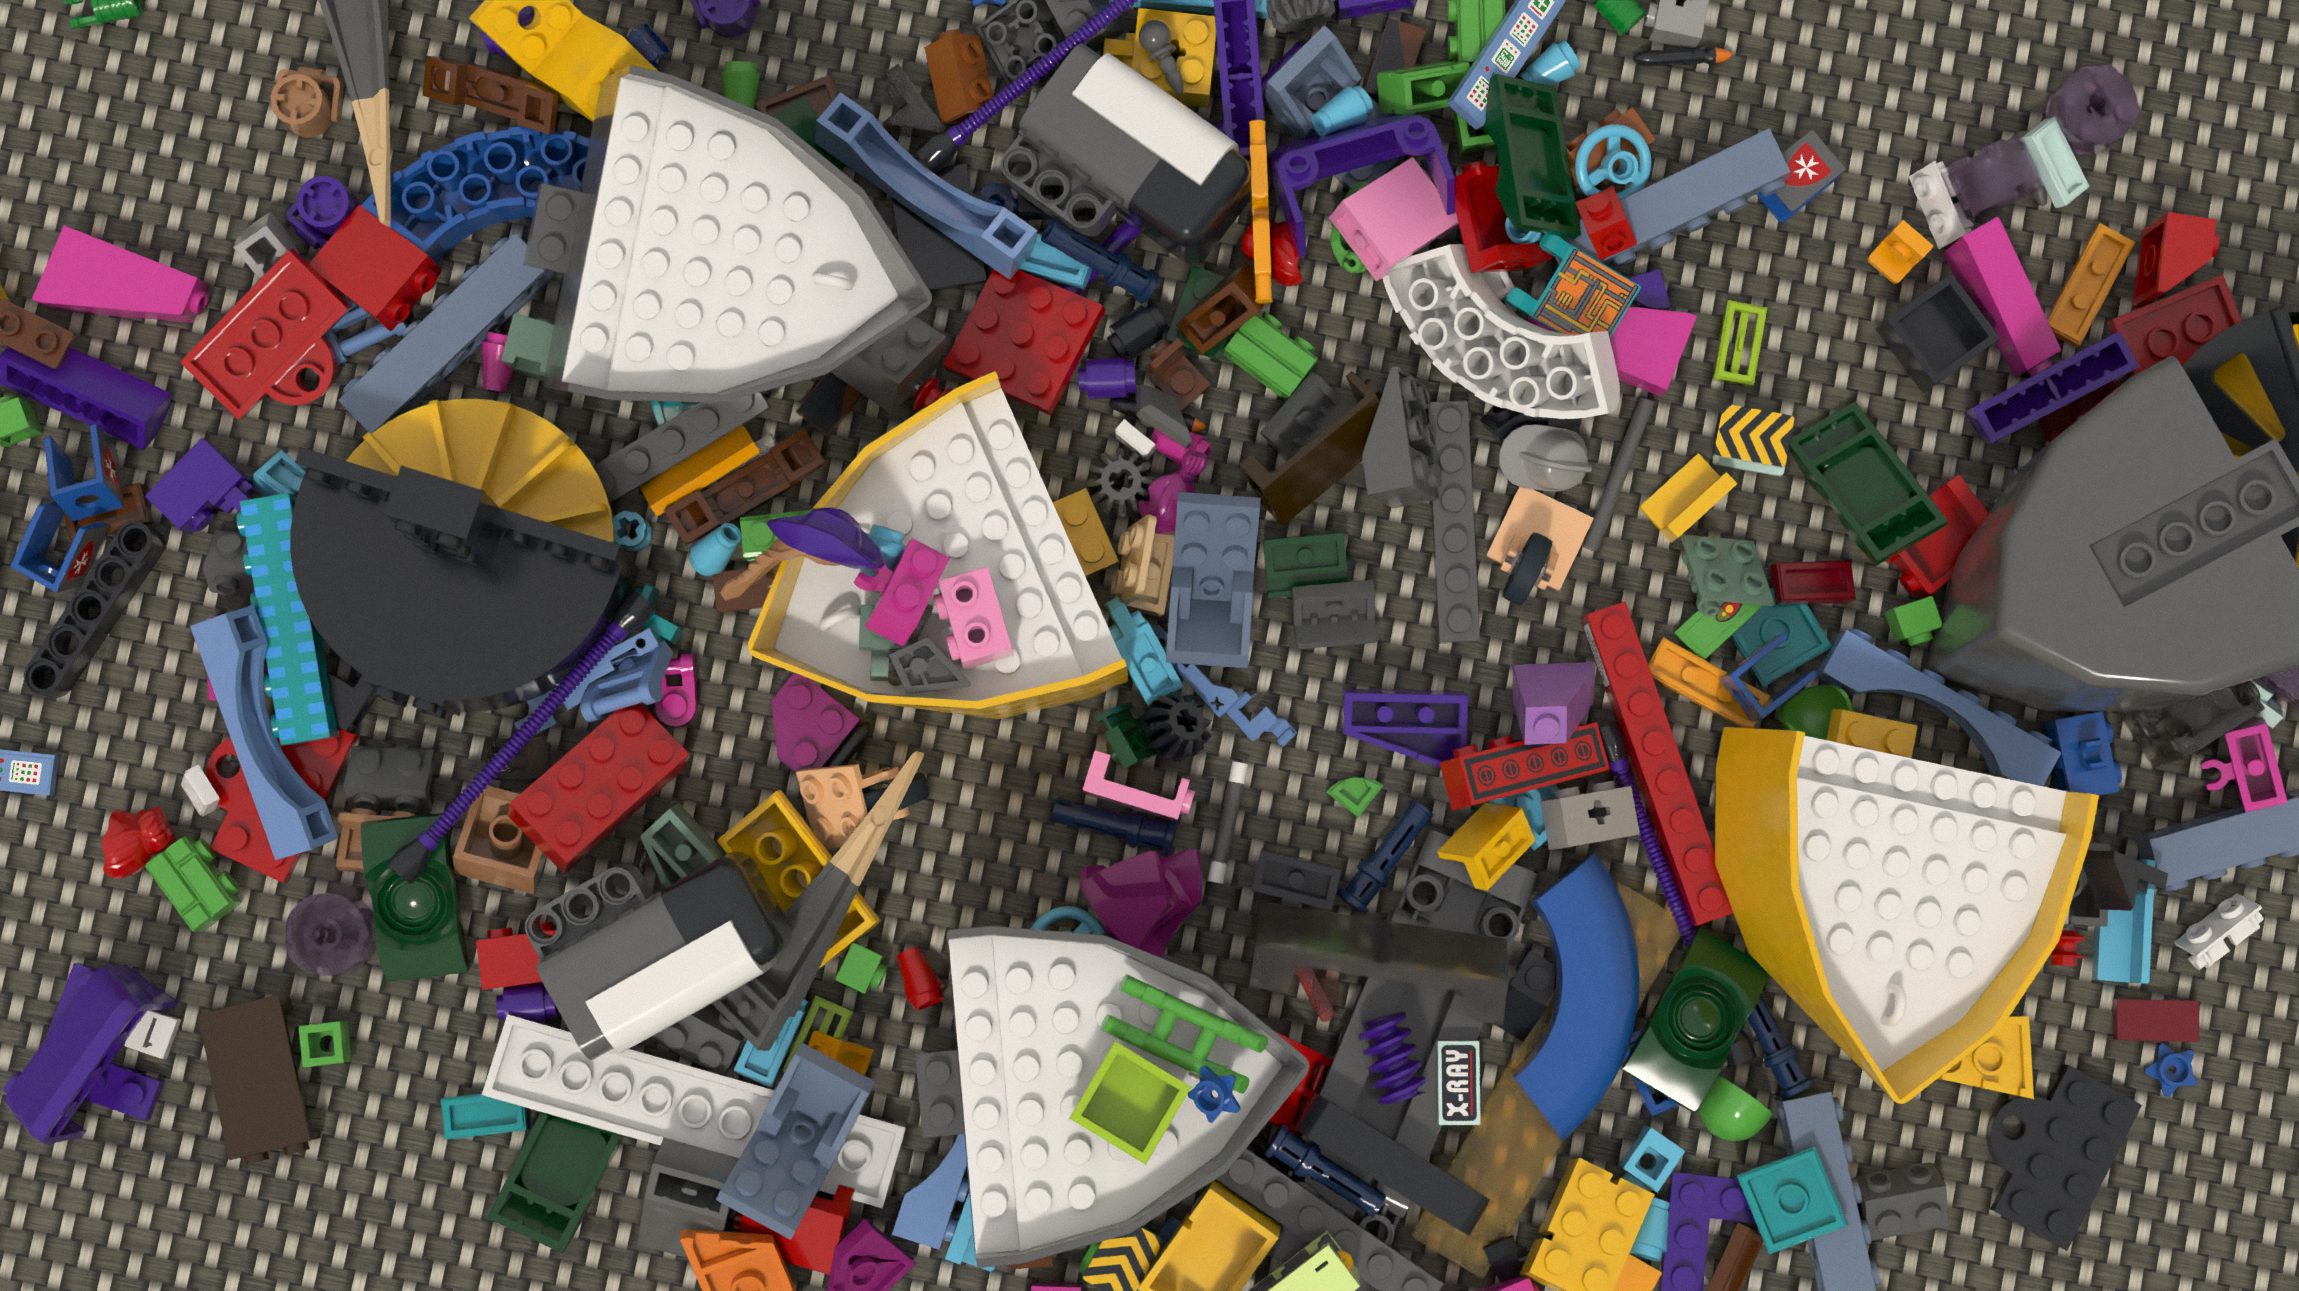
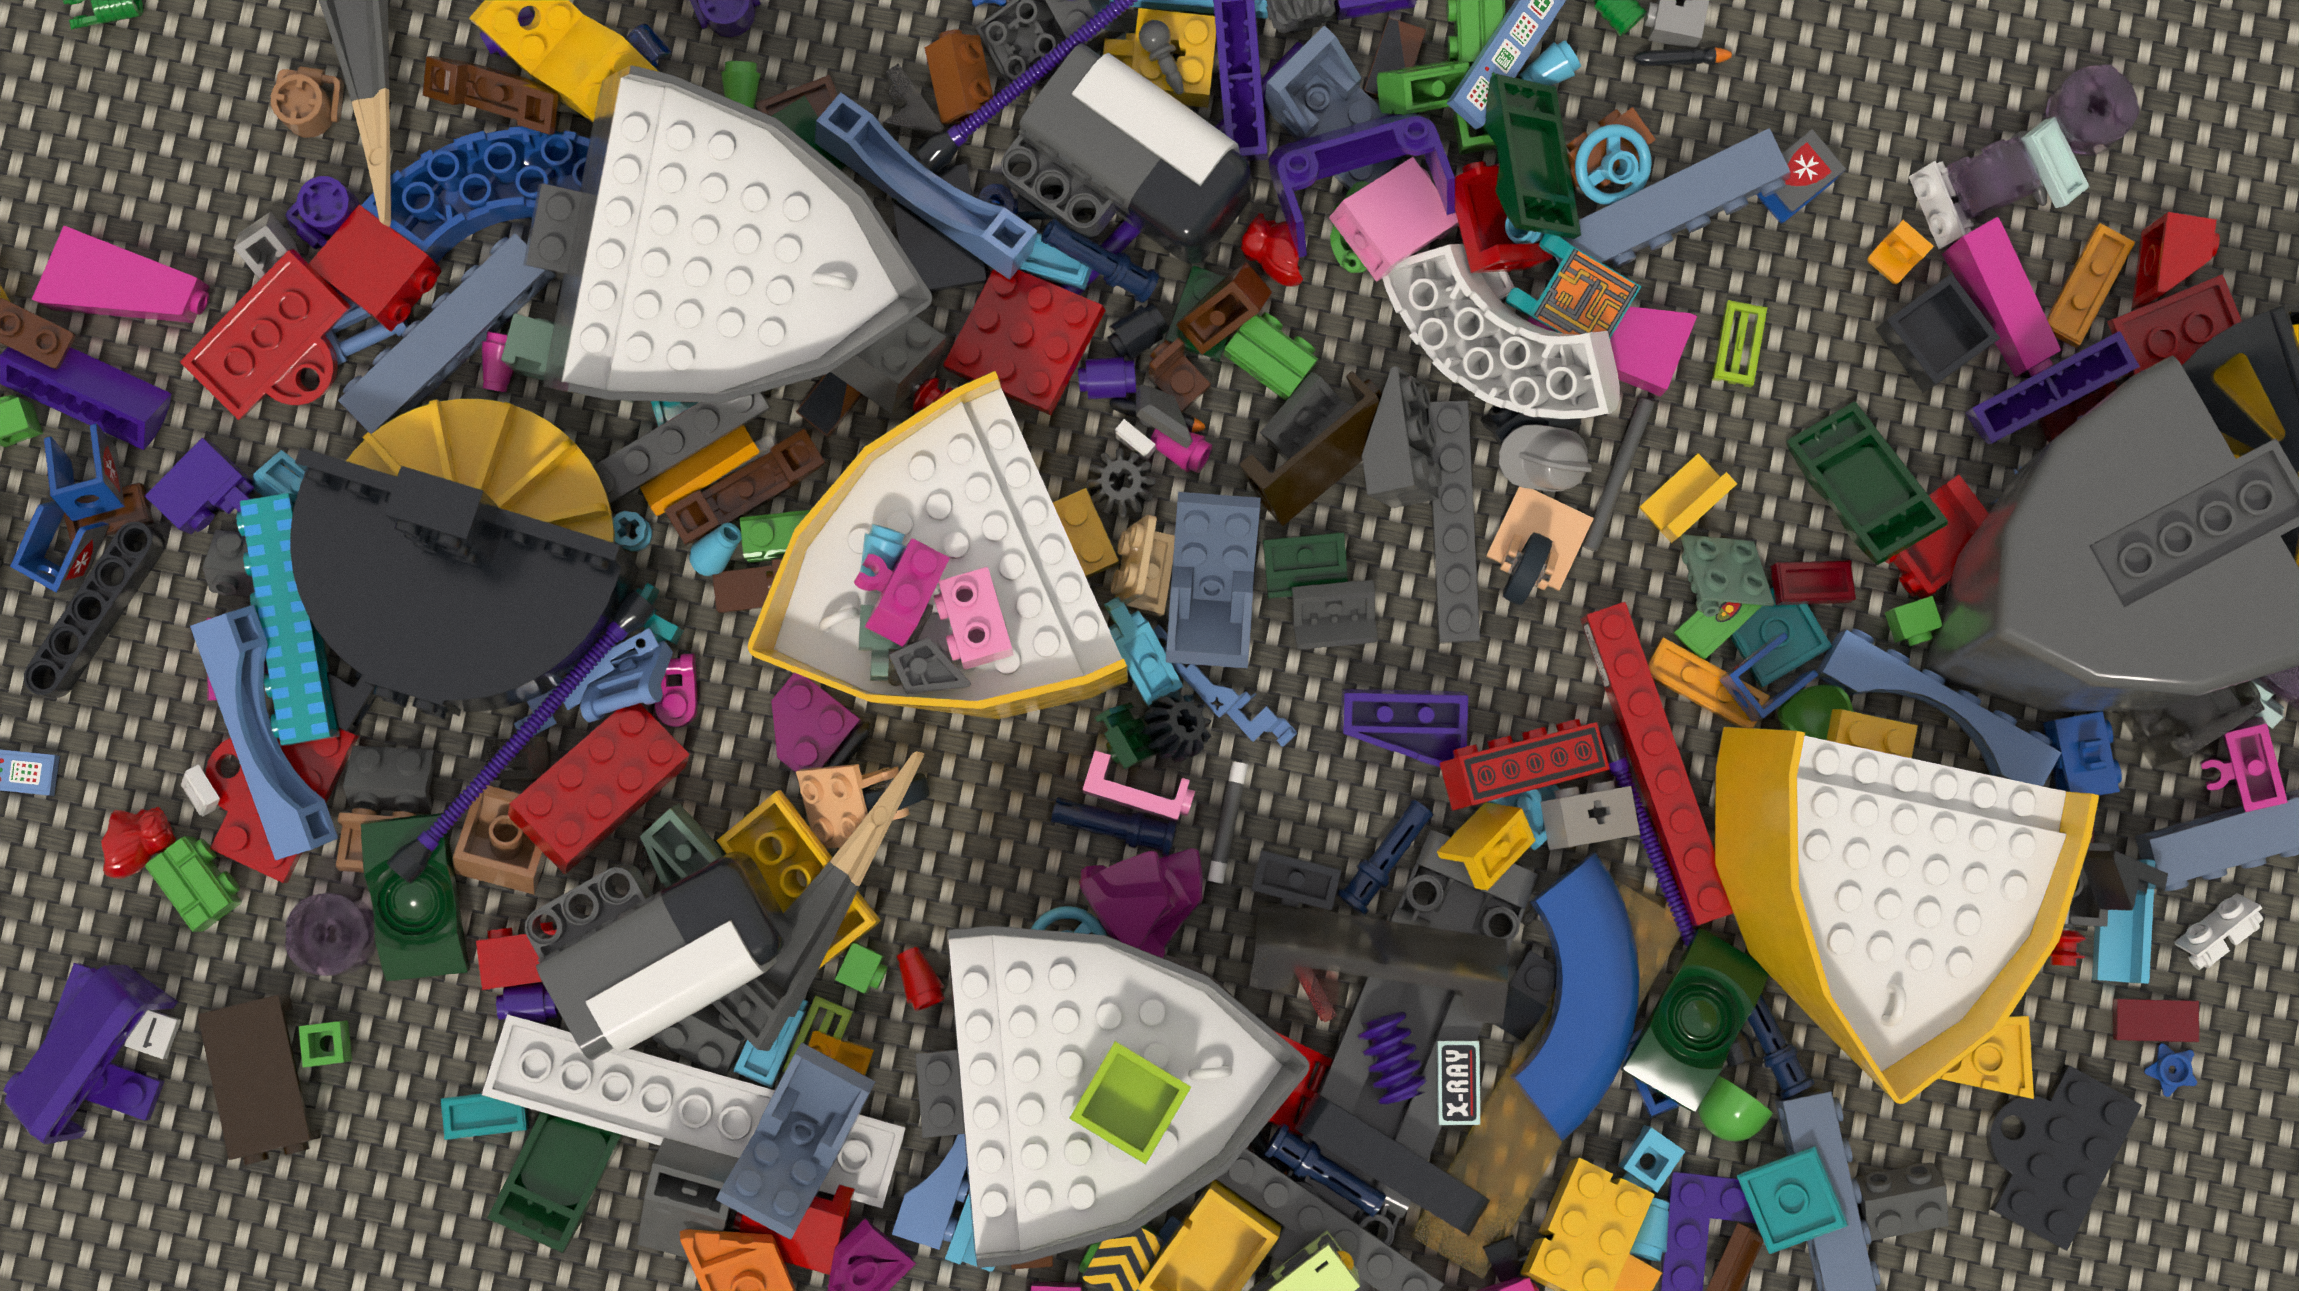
dark purple hat [720,508,885,601] -> none
bright green piece [1101,974,1267,1094] -> none
magenta hair [1138,451,1208,535] -> none
blue plate [1188,1066,1240,1123] -> none
light orange piece [1249,120,1273,304] -> none
medium azure cone [1311,86,1373,136] -> none
bright green tile [1326,777,1384,818] -> none
medium lavender slope [1512,662,1595,745] -> none
red bracket [1575,186,1637,260] -> none
dark purple tile [1628,269,1671,310] -> none
piece [1713,404,1794,477] -> none

